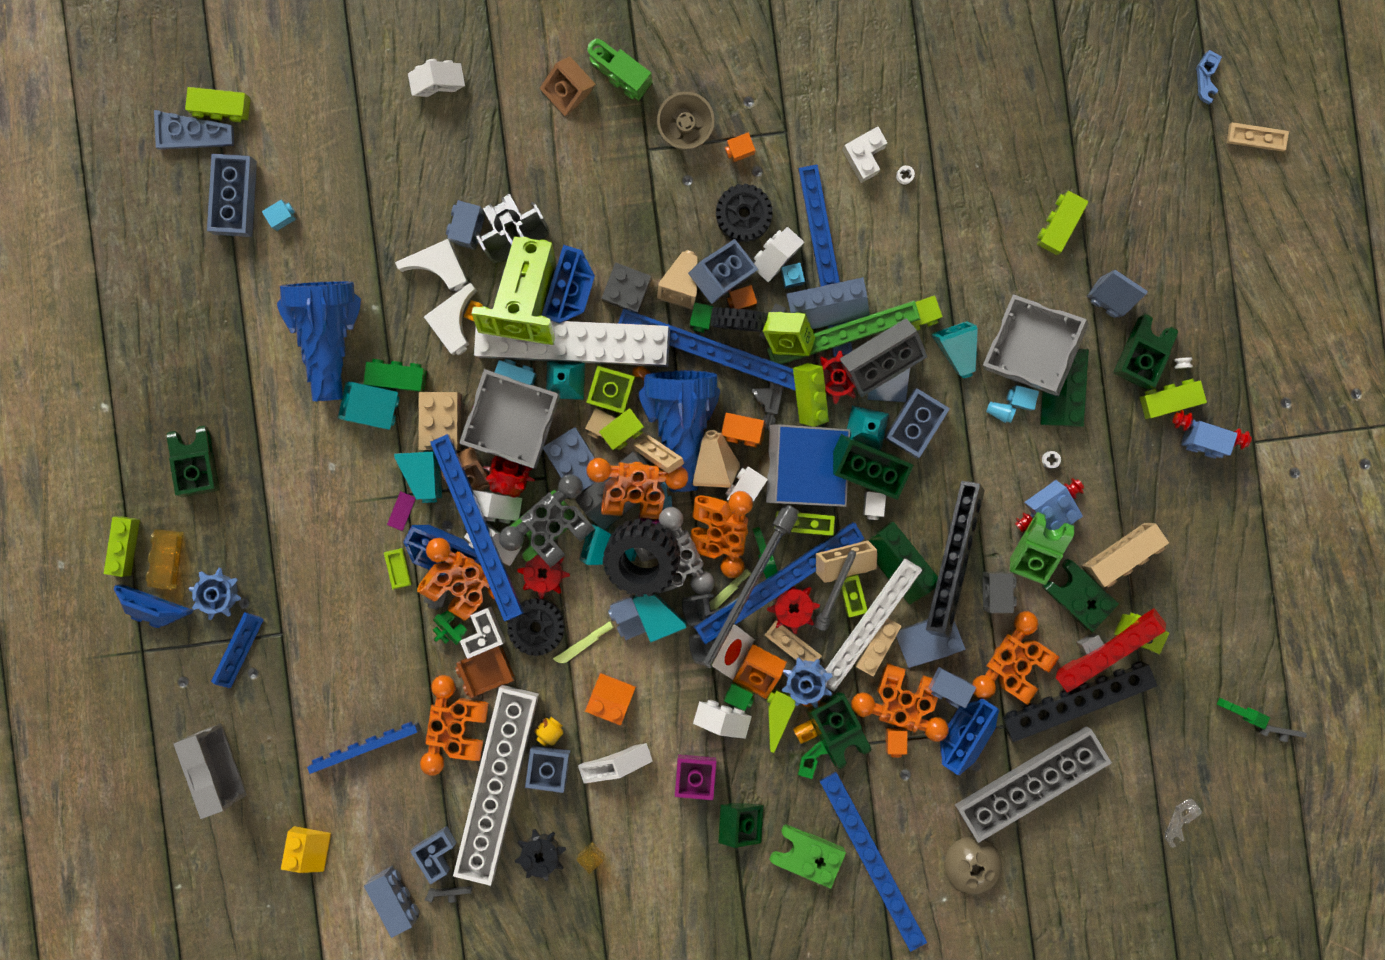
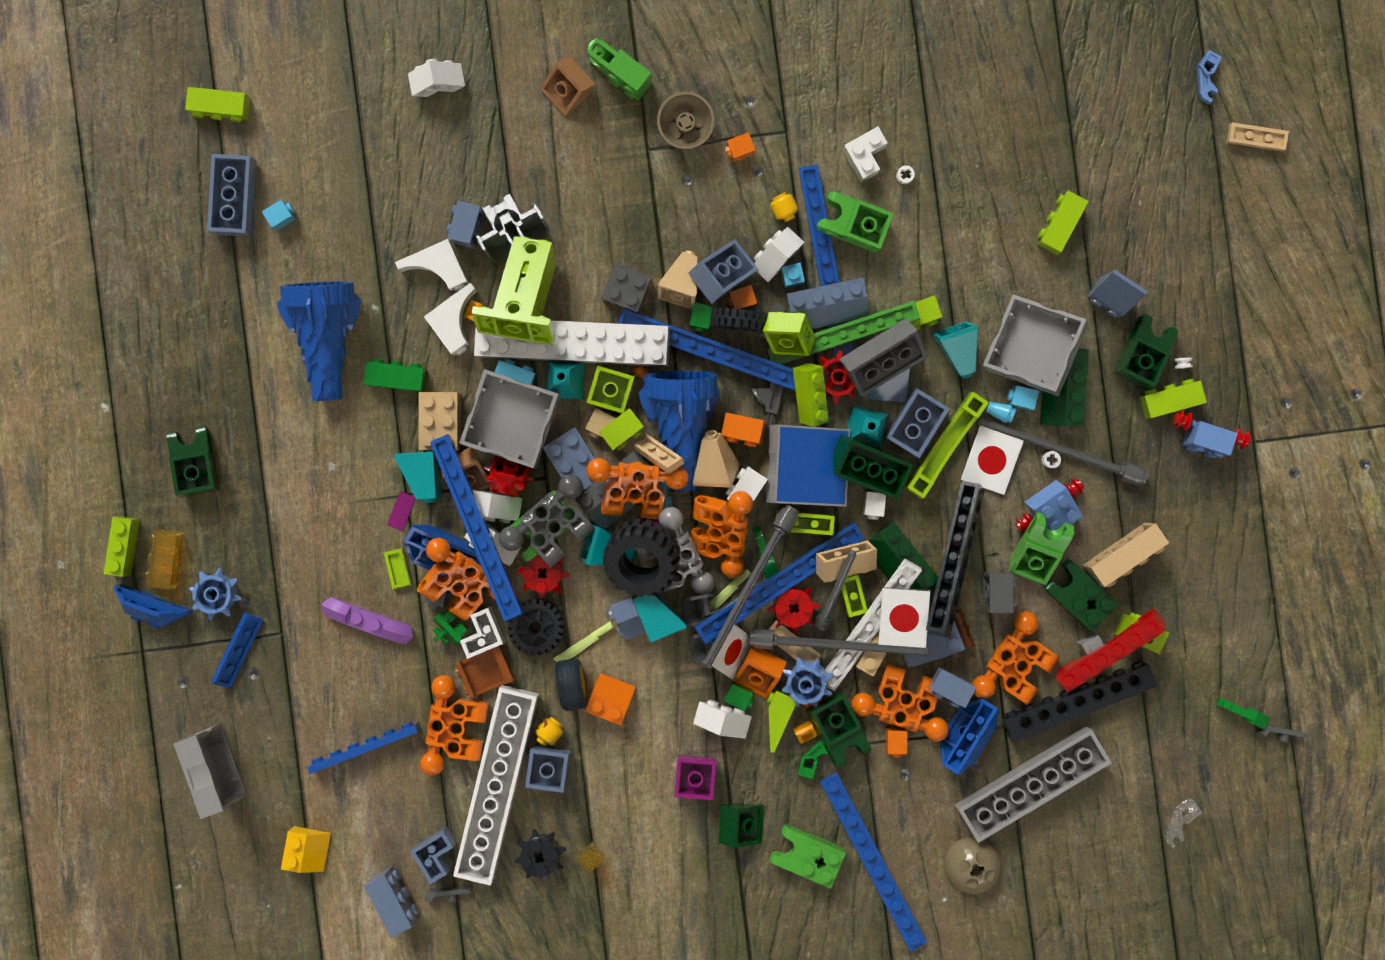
sand blue wing [154,110,234,150] -> none
teal slope [337,381,399,430] -> none
blue wedge [542,245,595,324] -> none
white arch [578,743,653,783] -> none
black wheel [716,183,773,243] -> none
none -> medium lavender brick [321,597,413,644]
none -> black wheel [555,658,587,711]
none -> flag [749,587,930,657]
none -> yellow head [770,192,799,222]
none -> bright green brick [816,191,894,253]
none -> lime arch [905,392,989,499]
none -> reddish brown pin [954,609,975,650]
none -> flag [960,416,1149,495]

